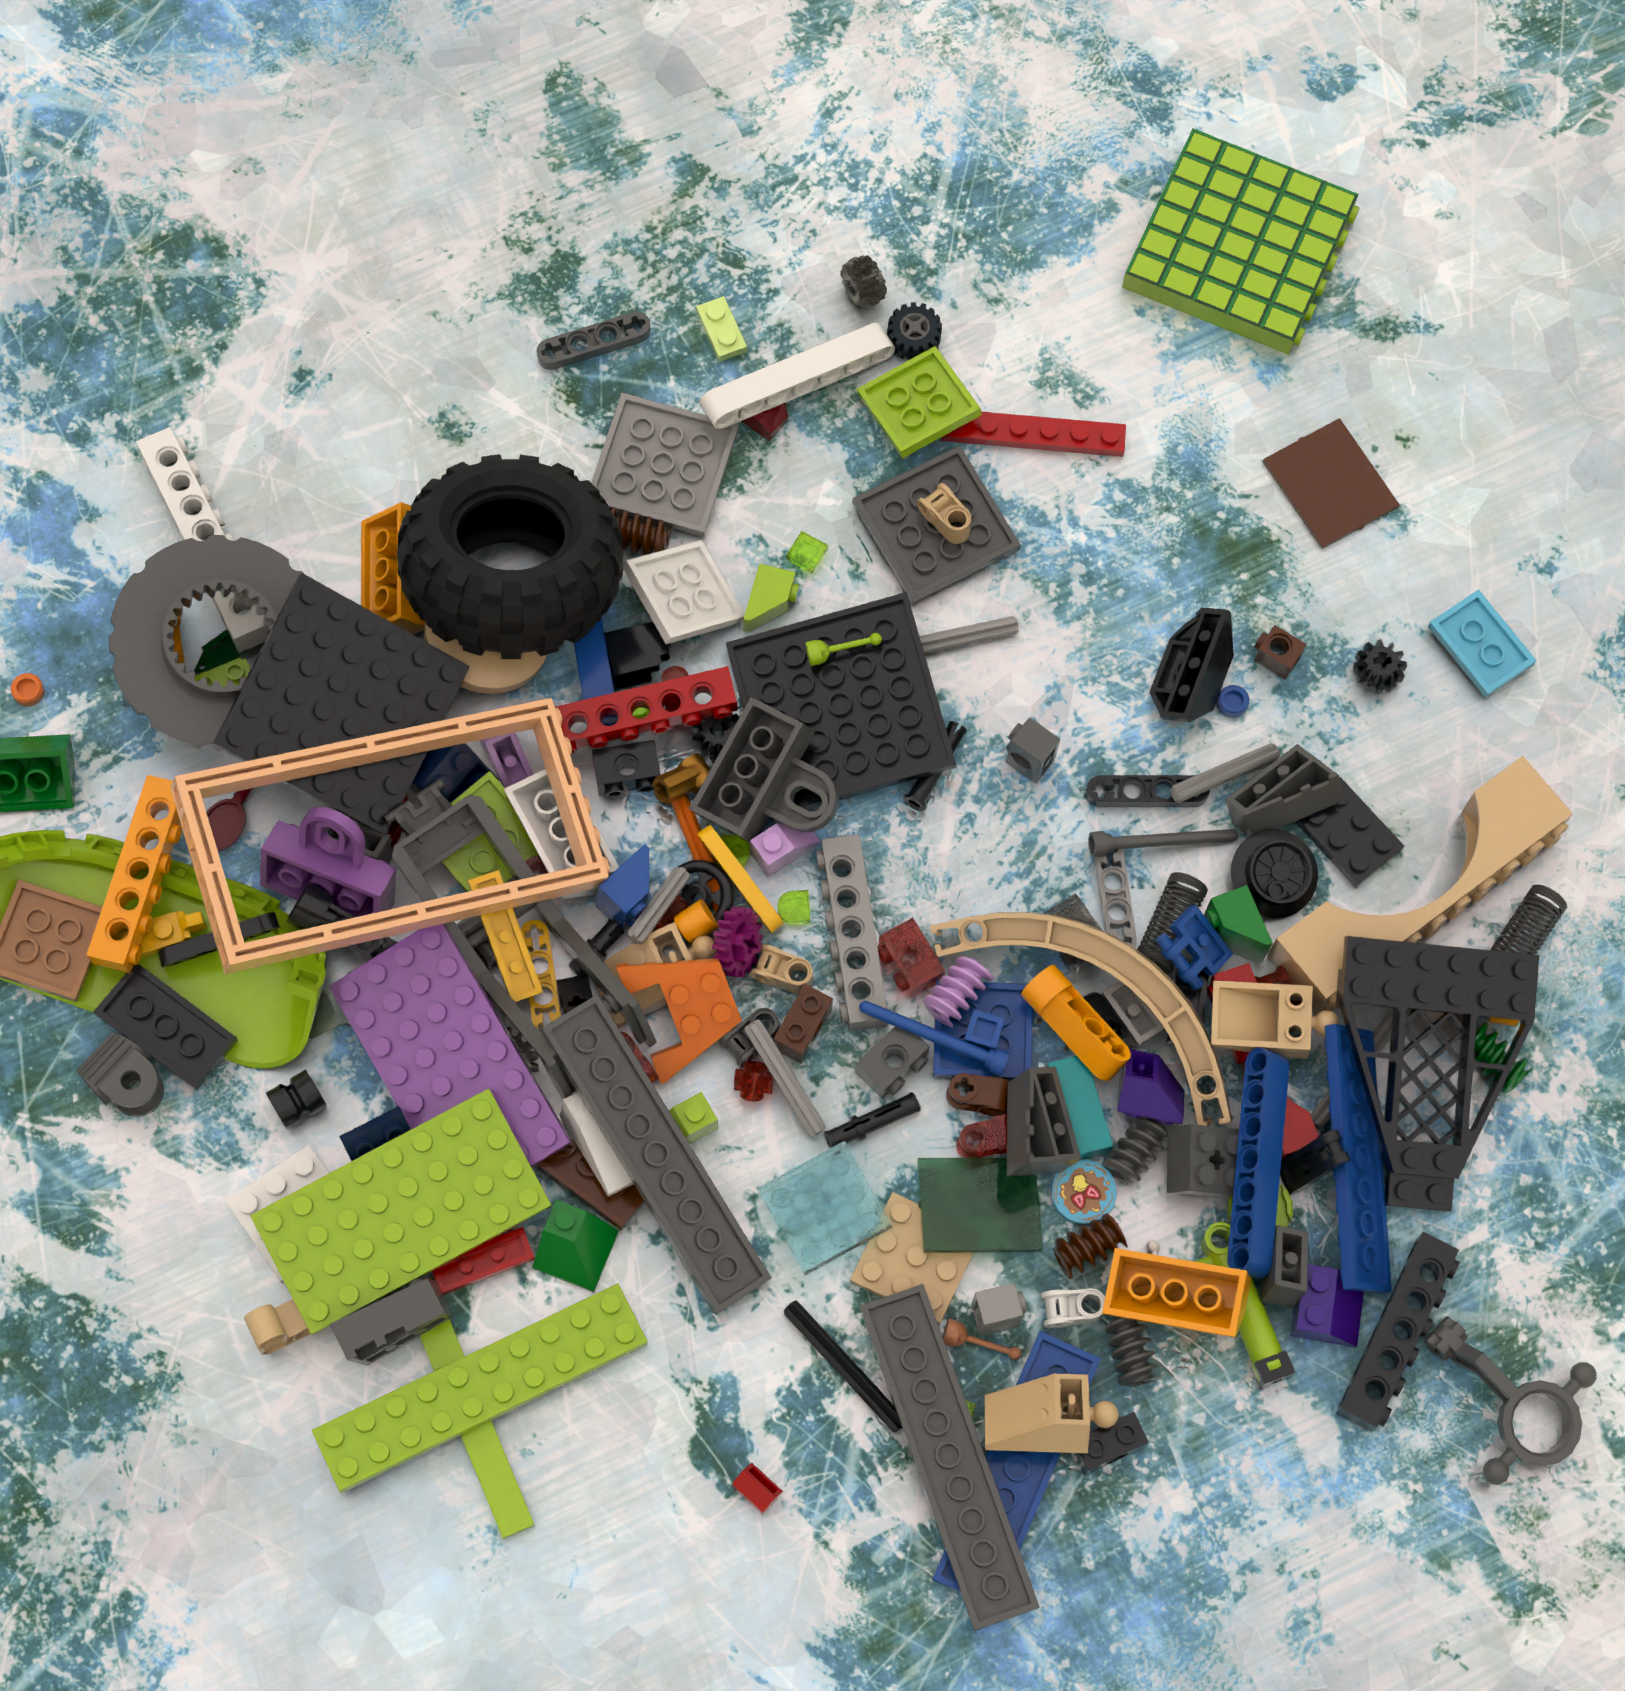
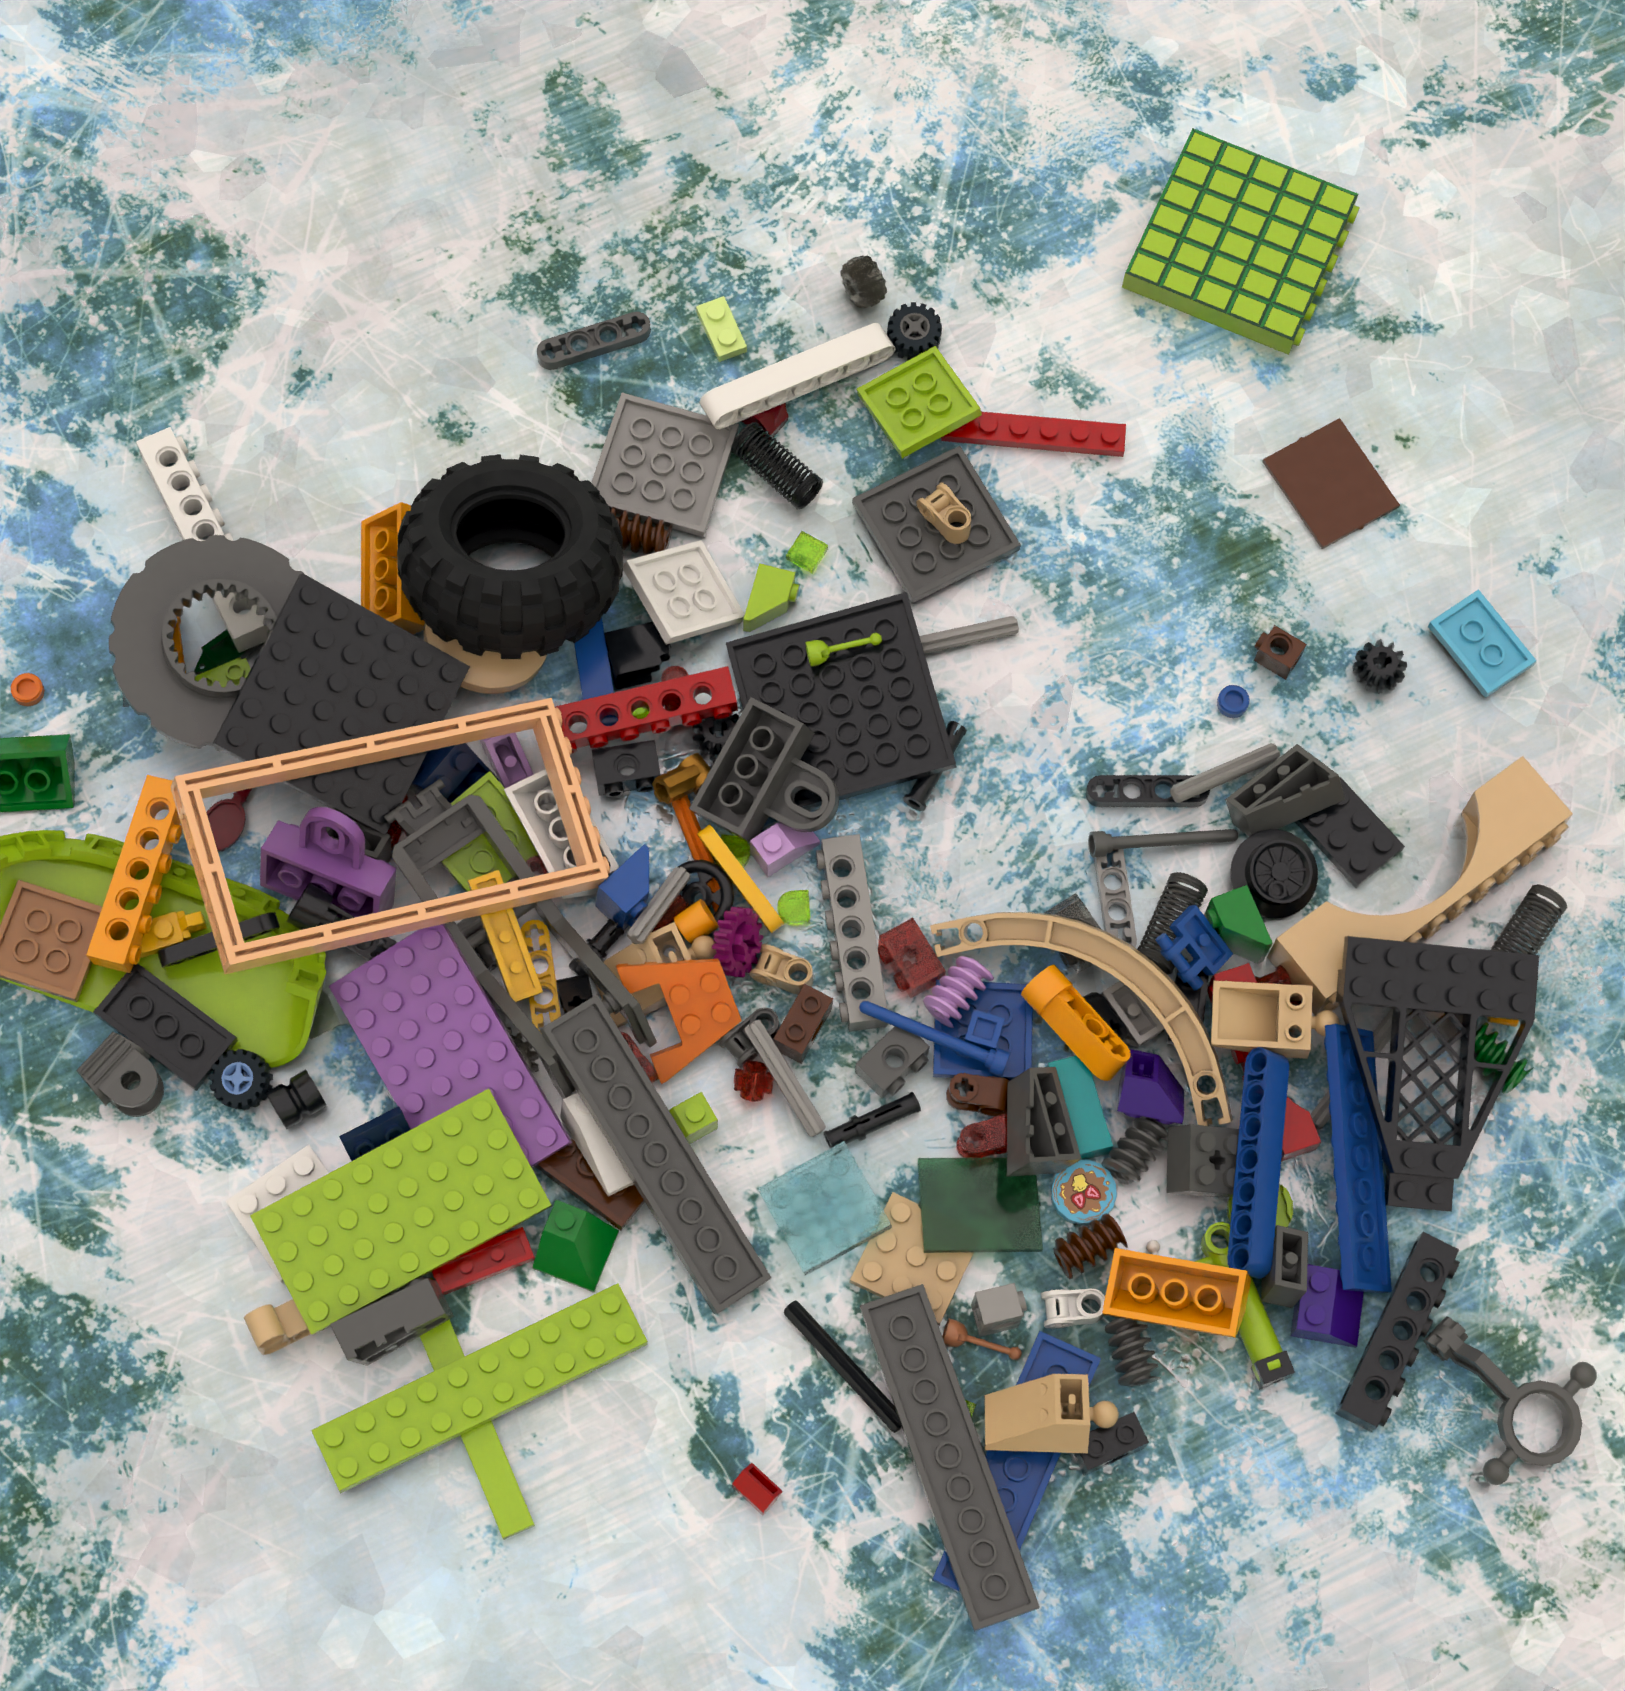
dark grey brick [1006,717,1060,784] -> none
black wedge [1149,607,1234,722] -> none
black plate [1280,1129,1351,1195] -> none
none -> black wheel [209,1049,273,1110]
none -> black piece [731,422,823,509]

